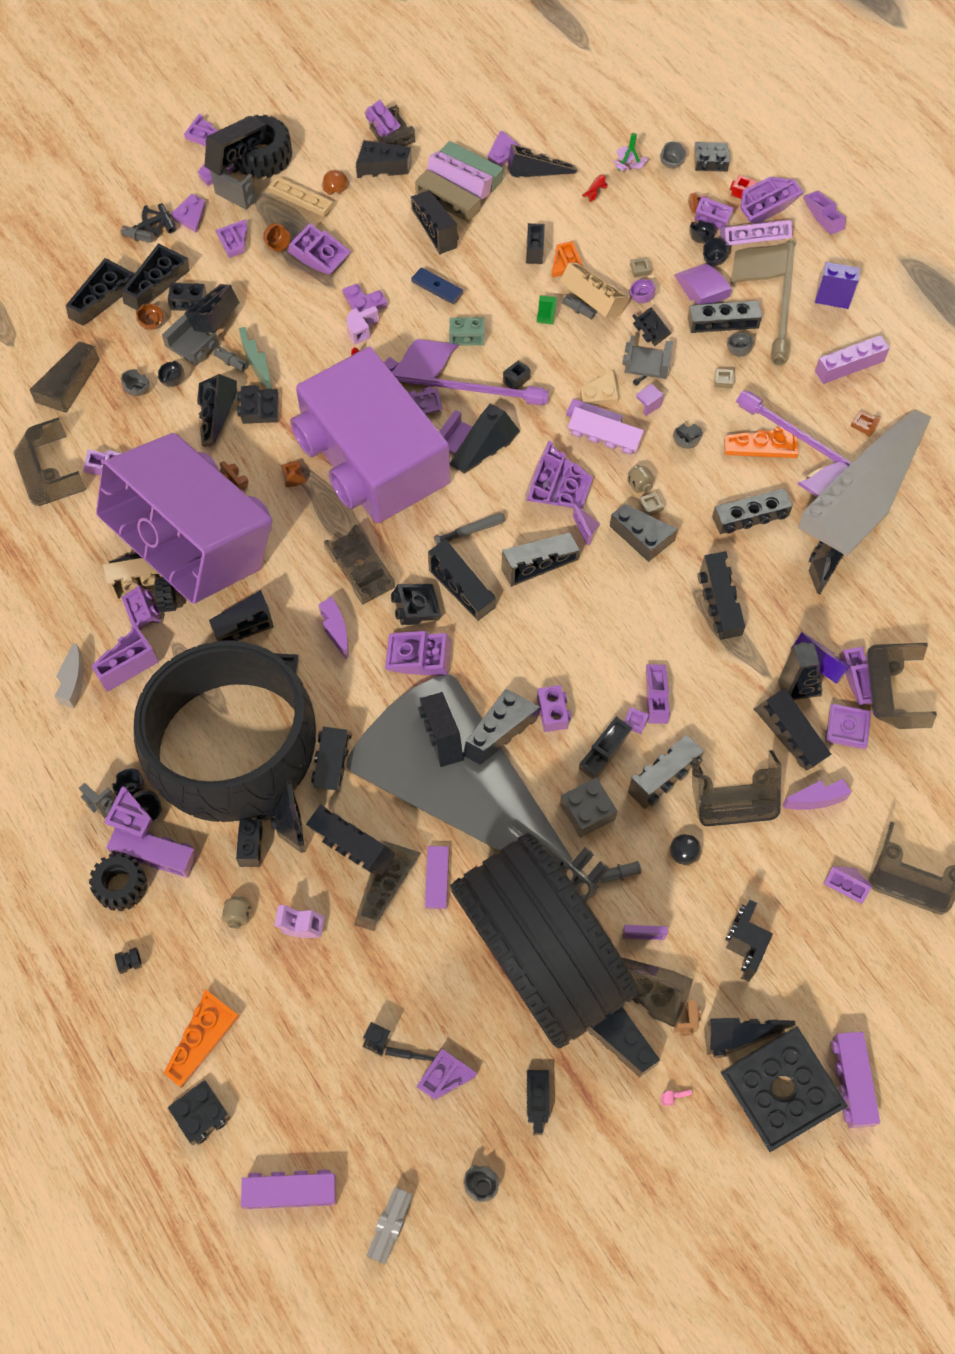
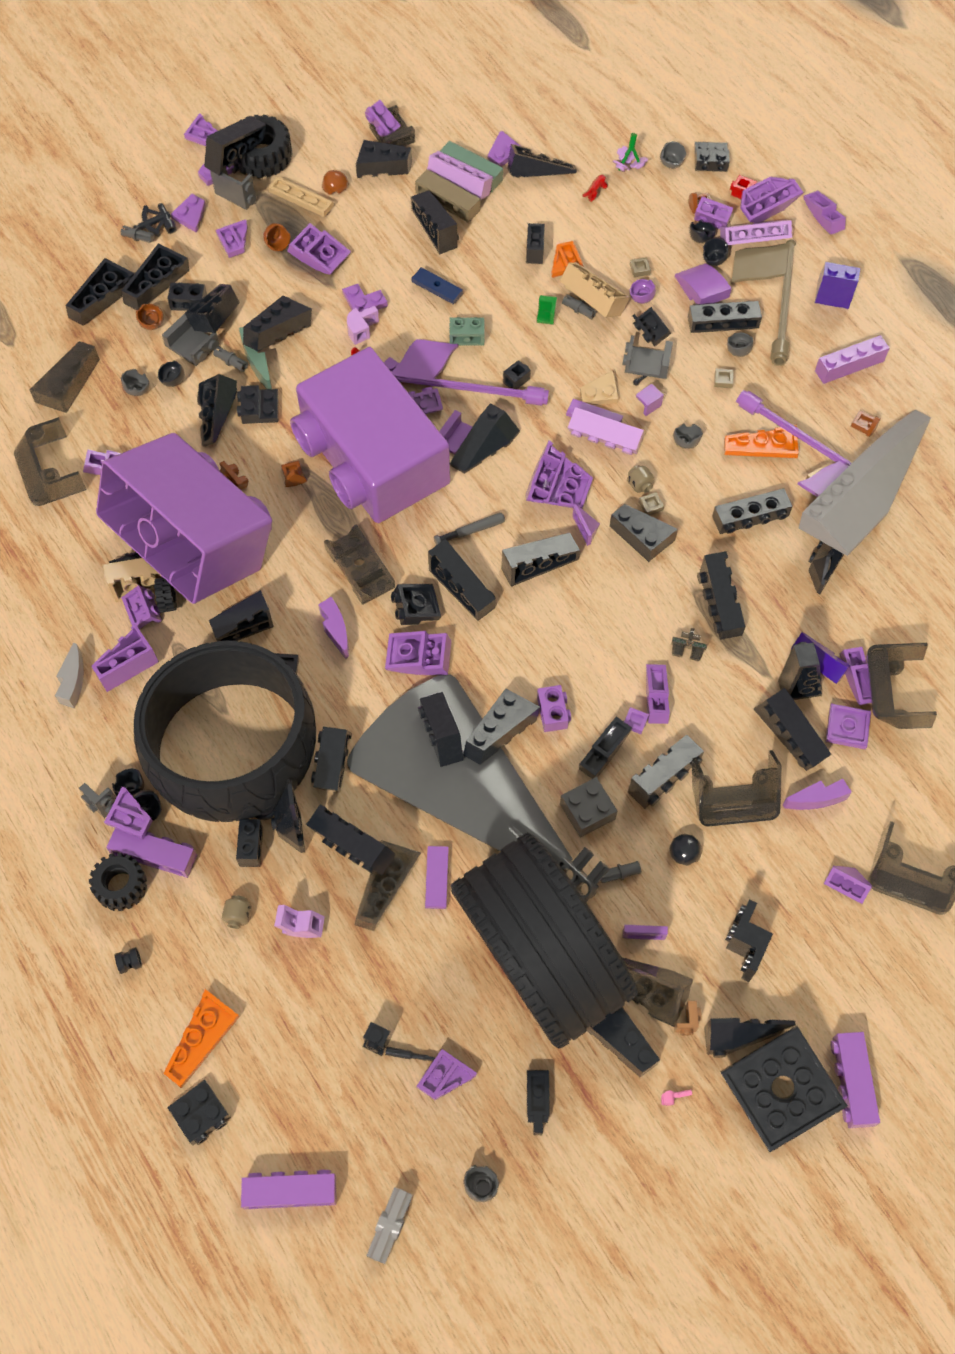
none -> black wedge [243,295,312,351]
none -> clear smoke hips [671,628,708,661]

